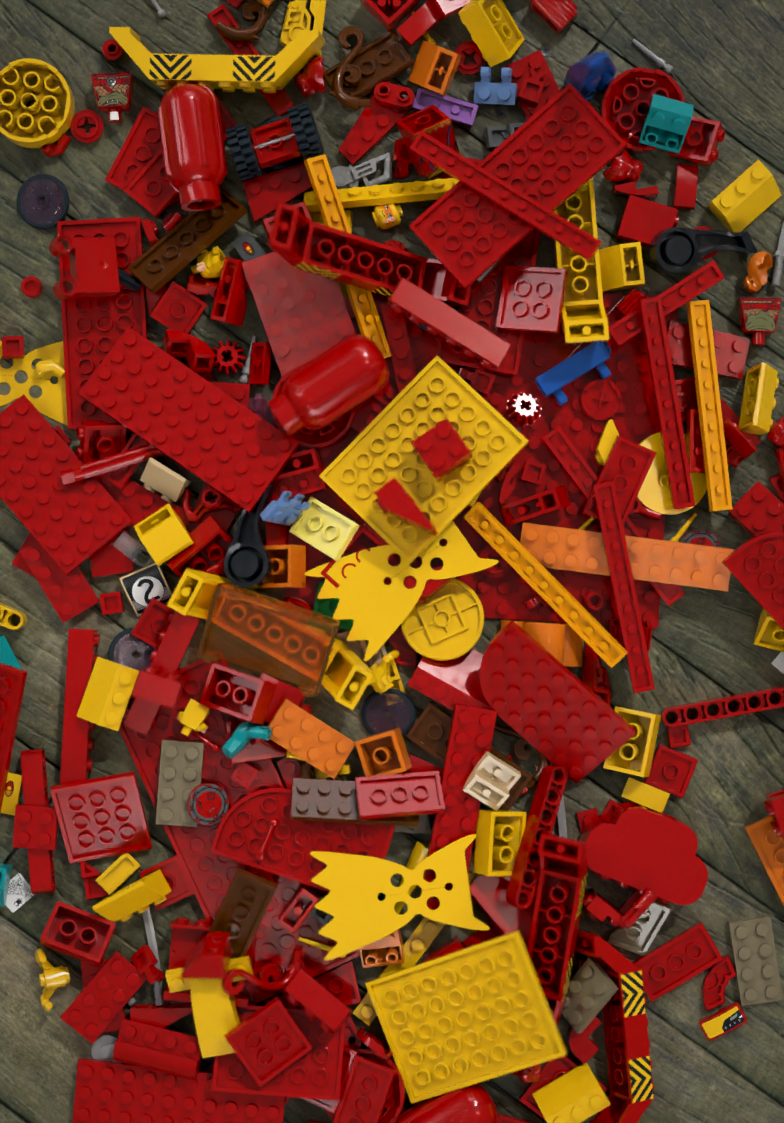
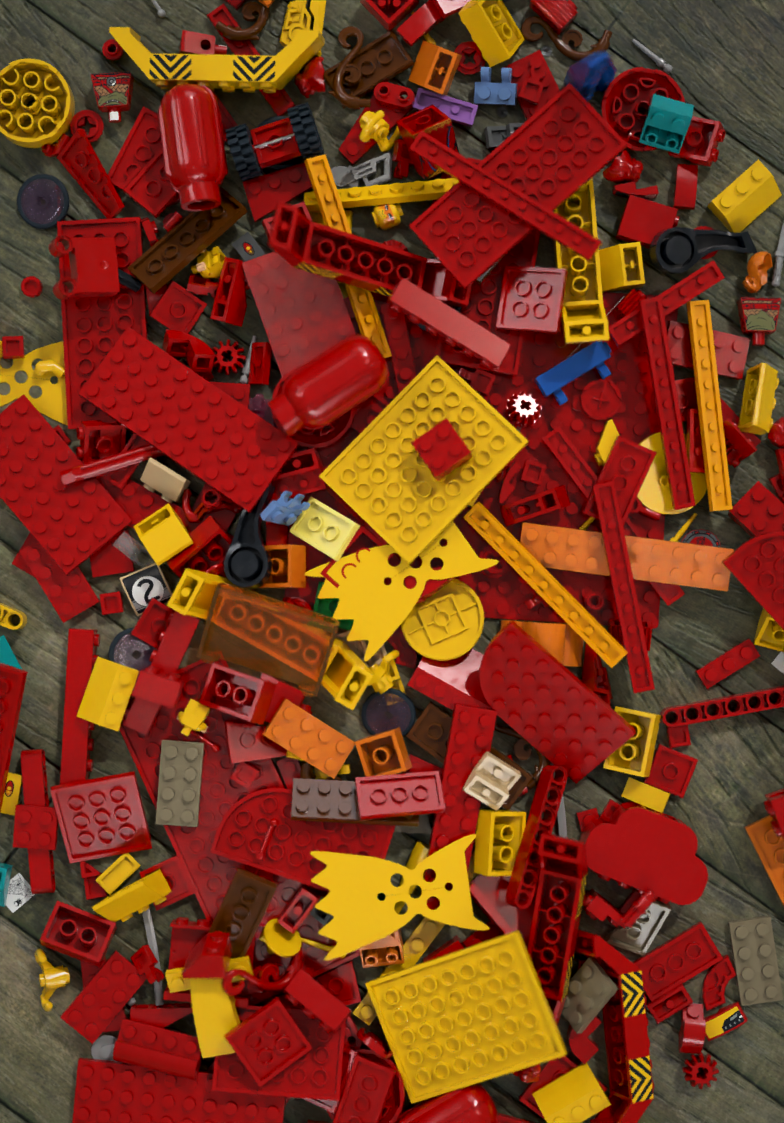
tile [187,783,229,825] -> none
teal arm [222,721,271,759] -> none
red slope [374,477,438,536] -> none
none -> red wing [57,129,125,219]
none -> red torso [179,30,227,55]
none -> yellow shield [259,918,301,957]
none -> yellow piece [359,110,401,152]
none -> reddish brown plant [521,16,612,62]
none -> red slope [646,984,693,1024]
none -> red brick [678,1003,706,1054]
none -> red gear [682,1052,719,1089]
none -> red plate [695,638,760,689]

